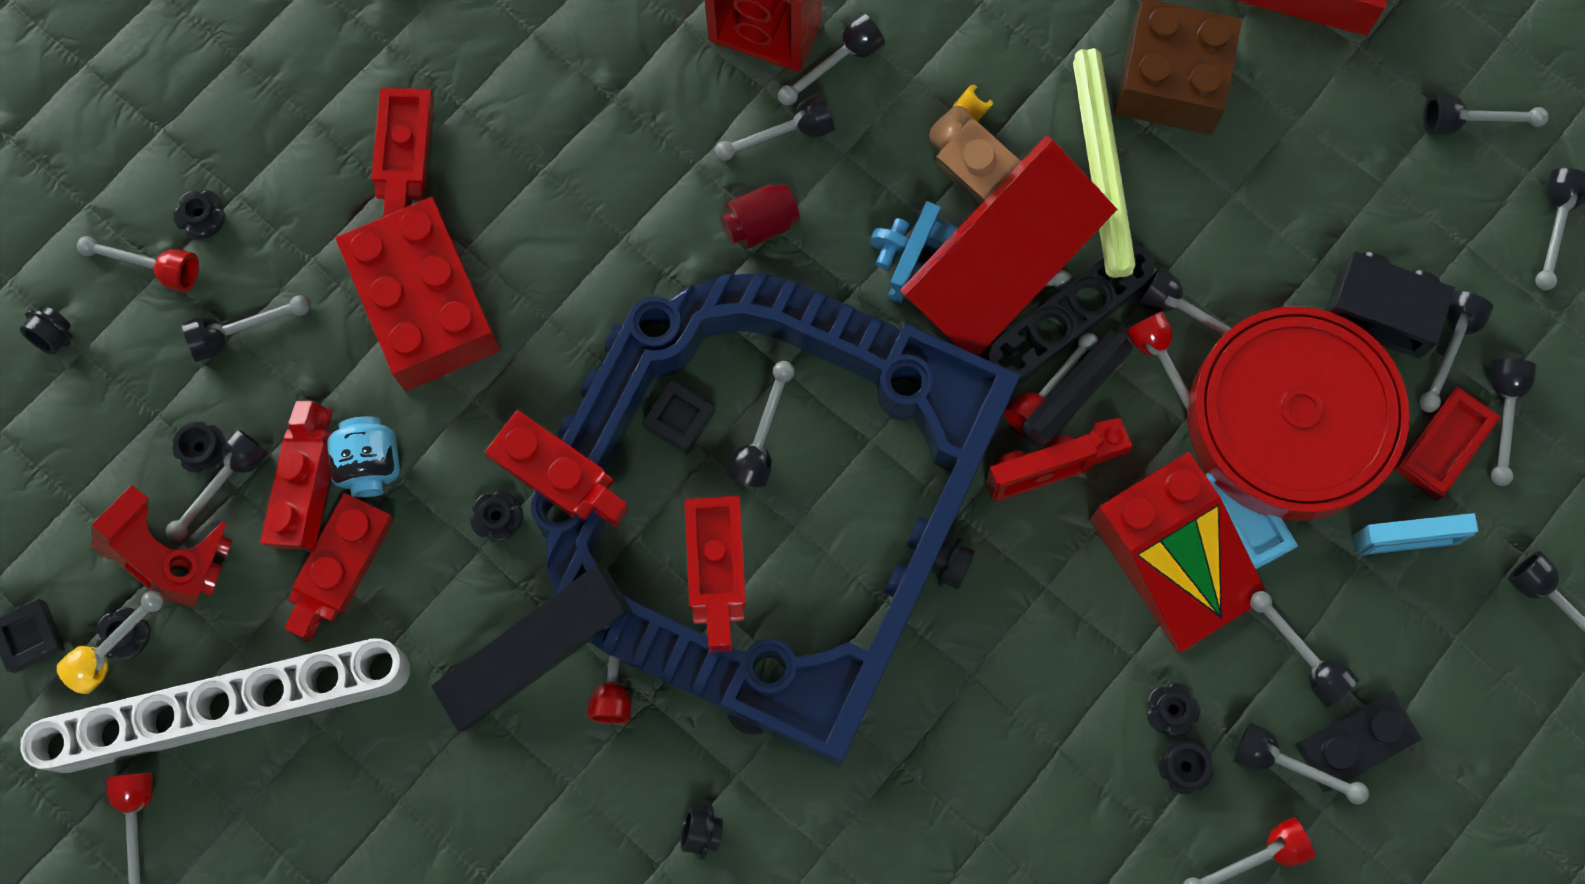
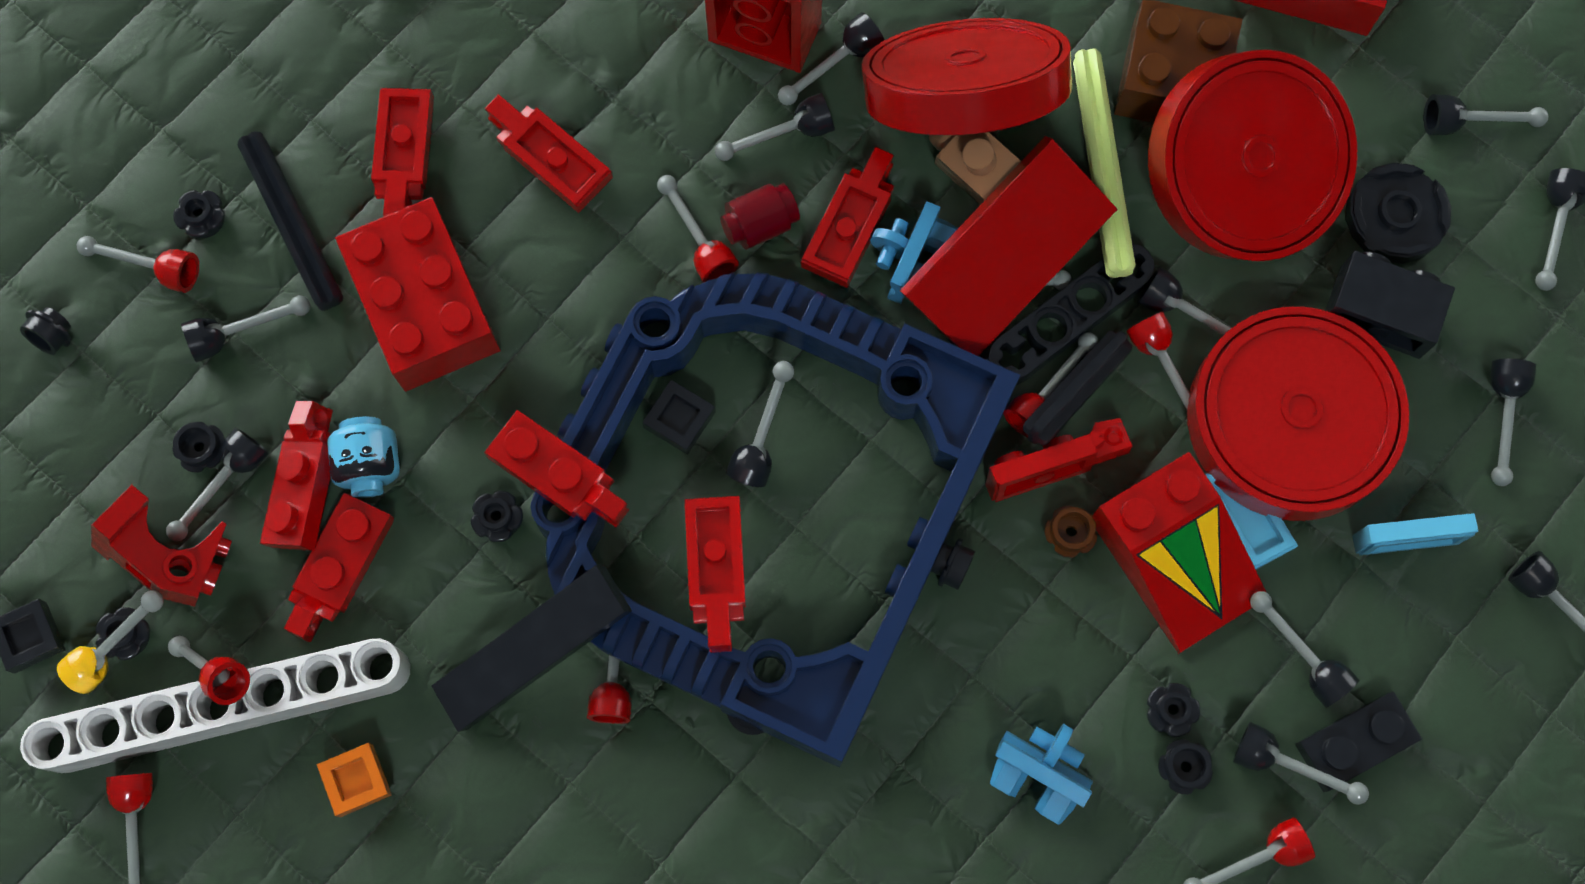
black plate [681,804,723,860] -> none
red tile [1394,386,1501,501] -> none
hinge [1419,291,1494,413] -> none
none -> red hinge [168,636,250,705]
none -> black axle [237,131,343,311]
none -> orange plate [316,742,392,817]
none -> red hinge [485,94,613,213]
none -> hinge [657,175,739,283]
none -> red hinge [801,147,894,288]
none -> red brick [862,18,1072,135]
none -> dark azure hips [990,724,1093,825]
none -> reddish brown plate [1045,505,1097,558]
none -> red brick [1148,50,1357,261]
none -> black tile [1345,163,1451,264]

